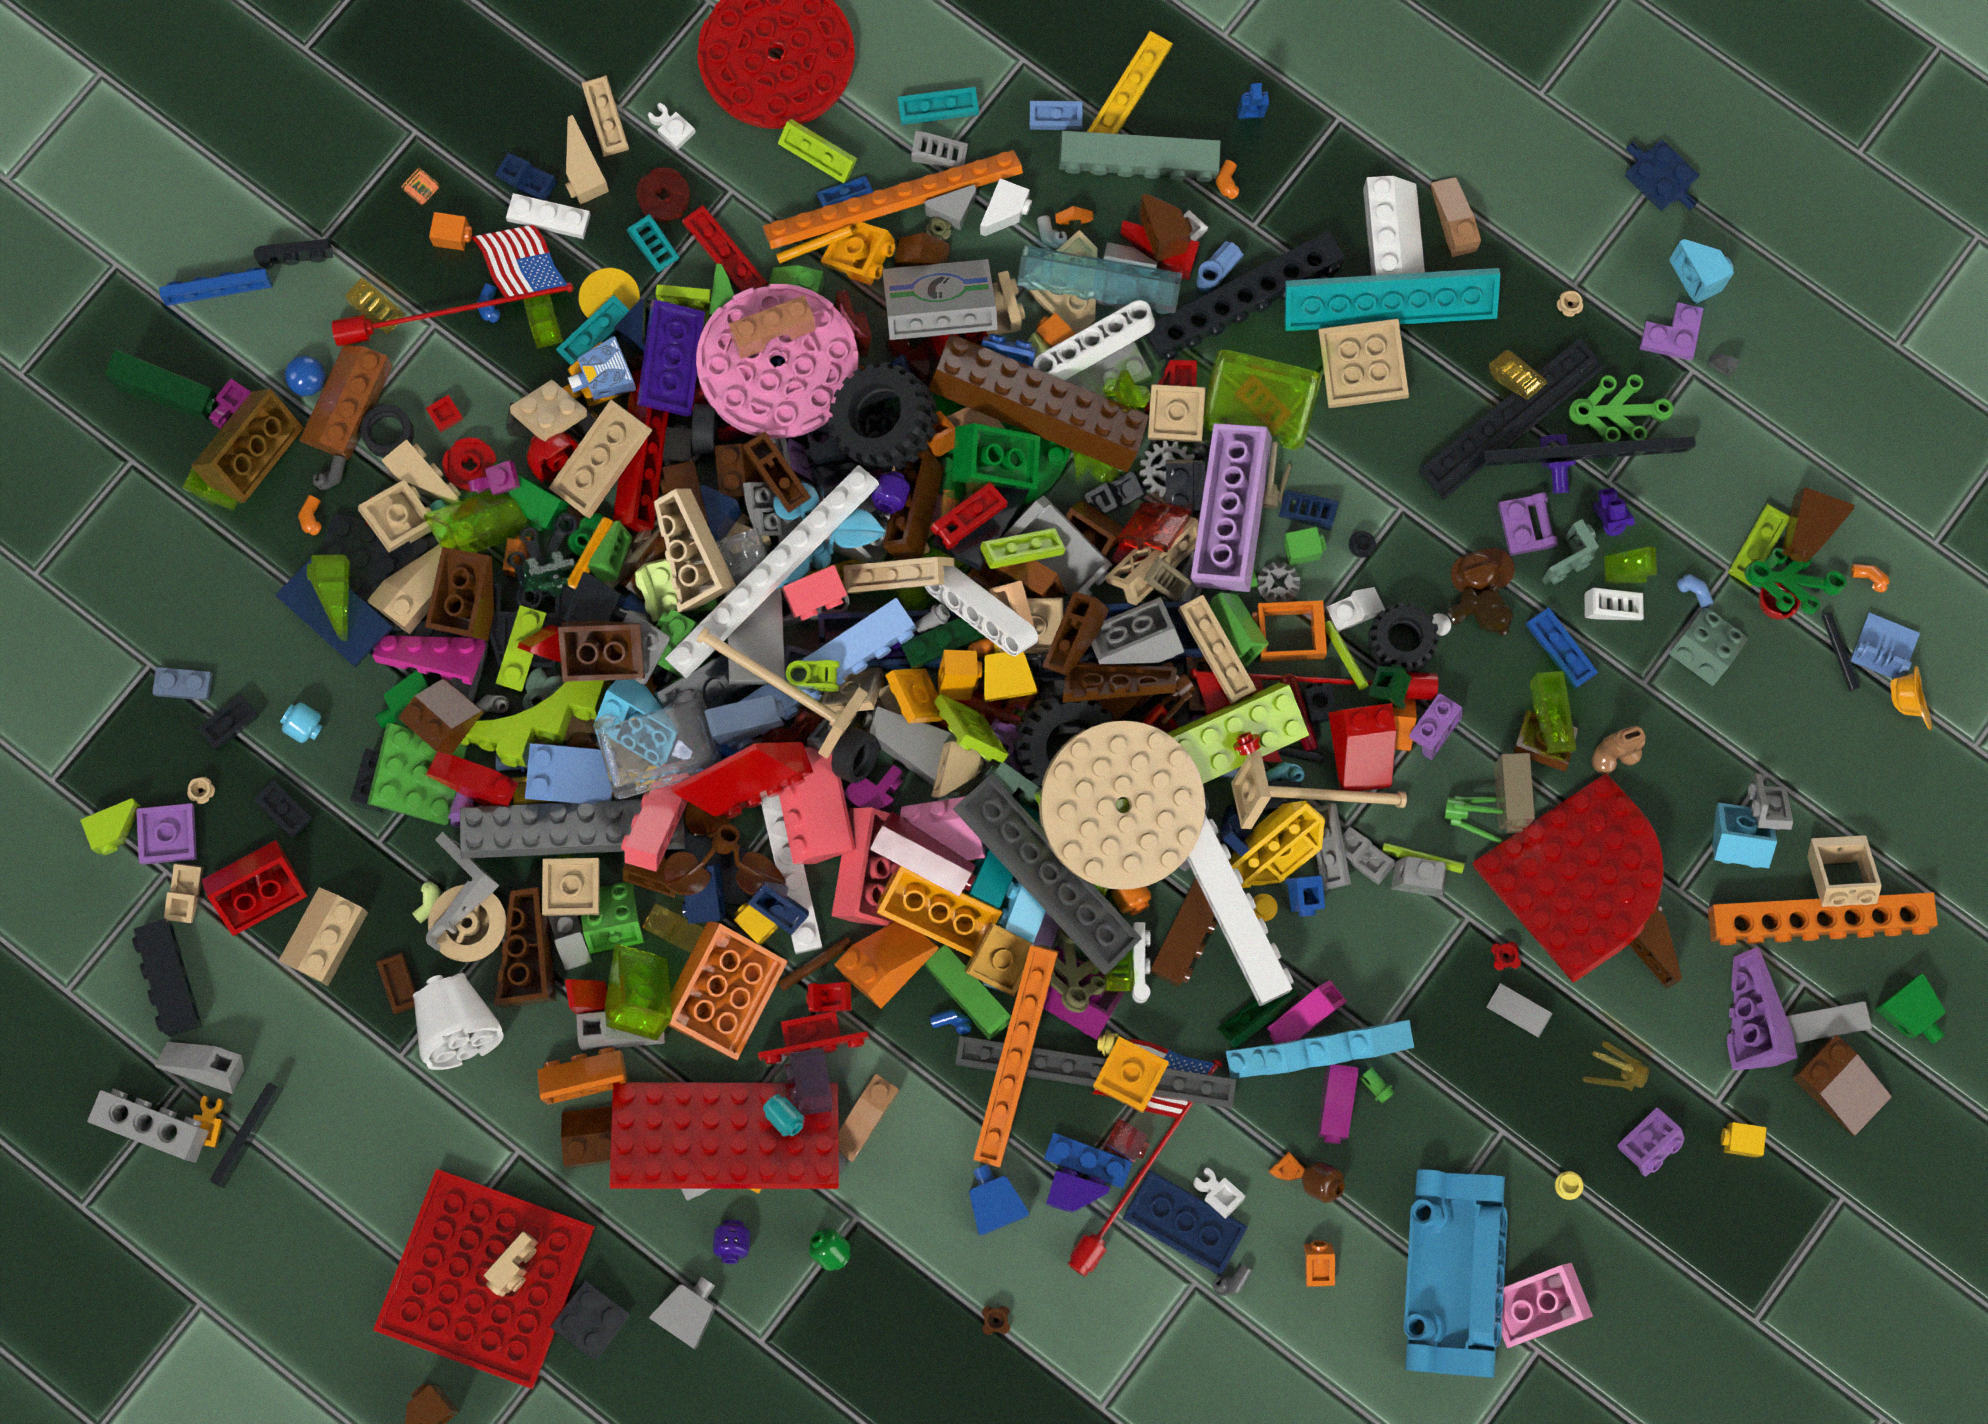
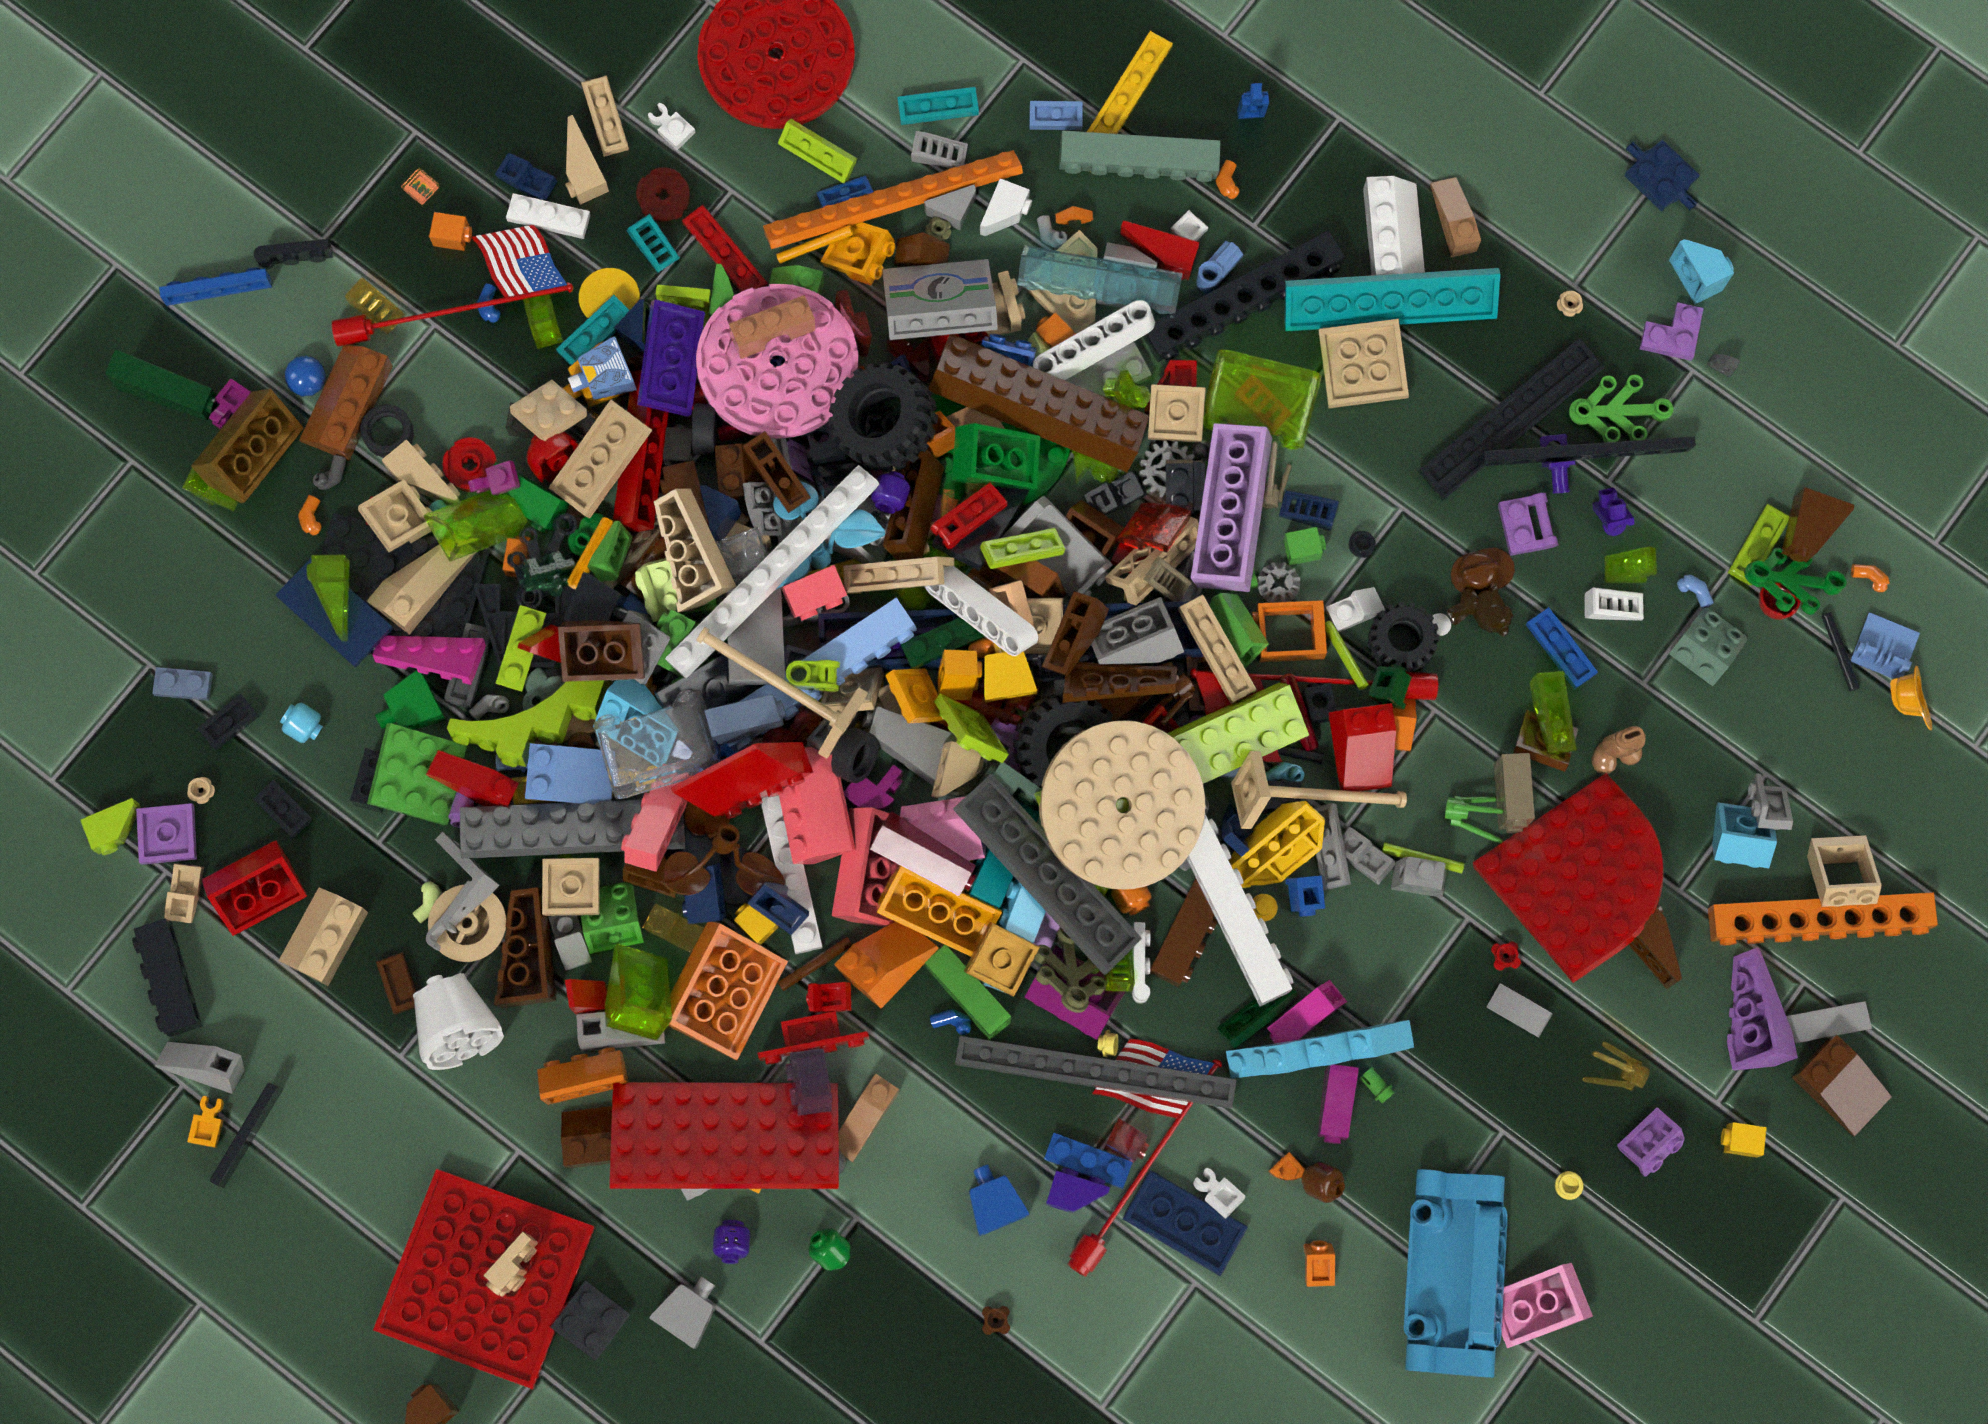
light grey brick [87,1088,209,1163] -> none
reddish brown slope [398,678,484,755] -> none
red plate [425,394,464,433] -> none
reddish brown slope [425,547,494,641] -> none
teal brick [763,1094,804,1136] -> none
light grey pin [915,604,950,634] -> none
orange plate [973,944,1059,1168] -> none
light orange plate [1093,1036,1169,1113] -> none
reddish brown slope [1139,193,1192,262] -> none
dark grey arm [1212,1264,1253,1296] -> none
red plate [1233,732,1261,756] -> none
medium lavender bracket [1409,694,1463,760] -> none
clear yellow slope [1489,350,1547,400] -> none
sand green bracket [1542,519,1599,585] -> none
green torso [1875,973,1945,1044] -> none

